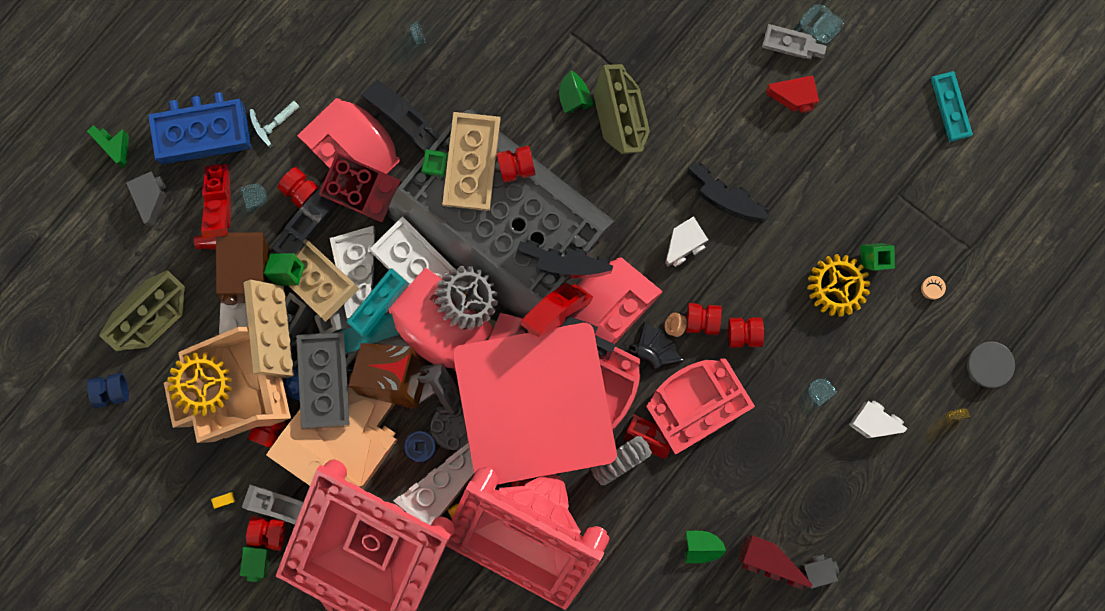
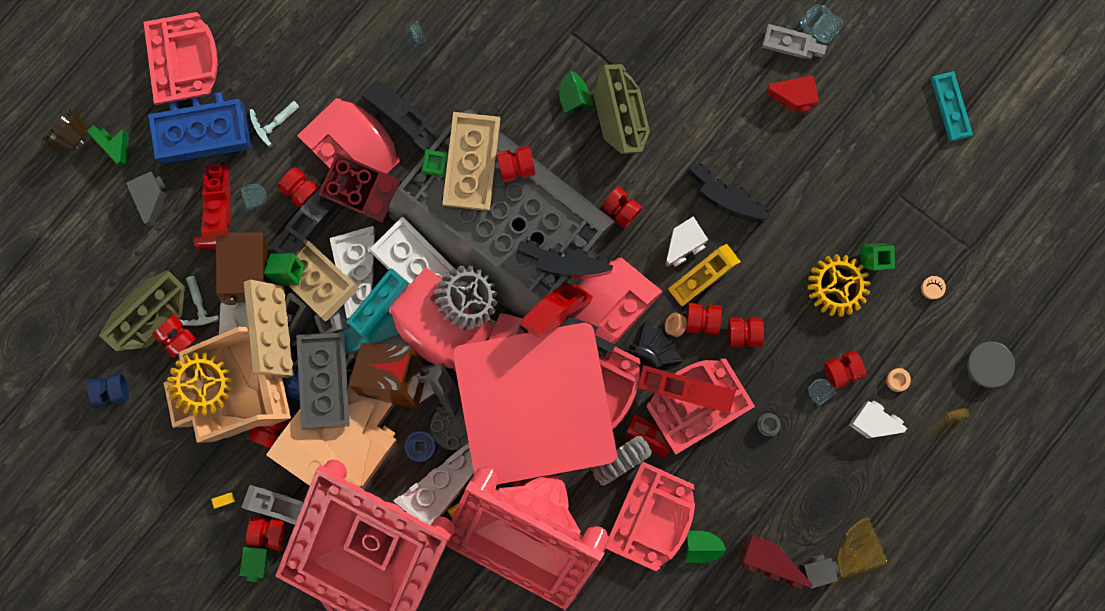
none -> dark brown cone [42,109,88,155]
none -> coral slope [144,12,218,105]
none -> red wheel [151,314,196,358]
none -> light aqua piece [180,276,220,326]
none -> red wheel [600,186,643,229]
none -> coral slope [606,462,695,571]
none -> red slope [637,365,736,413]
none -> yellow slope [668,244,741,307]
none -> dark grey plate [757,413,781,436]
none -> red wheel [824,350,867,390]
none -> clear yellow brick [838,517,888,578]
none -> light nougat tile [886,368,911,392]

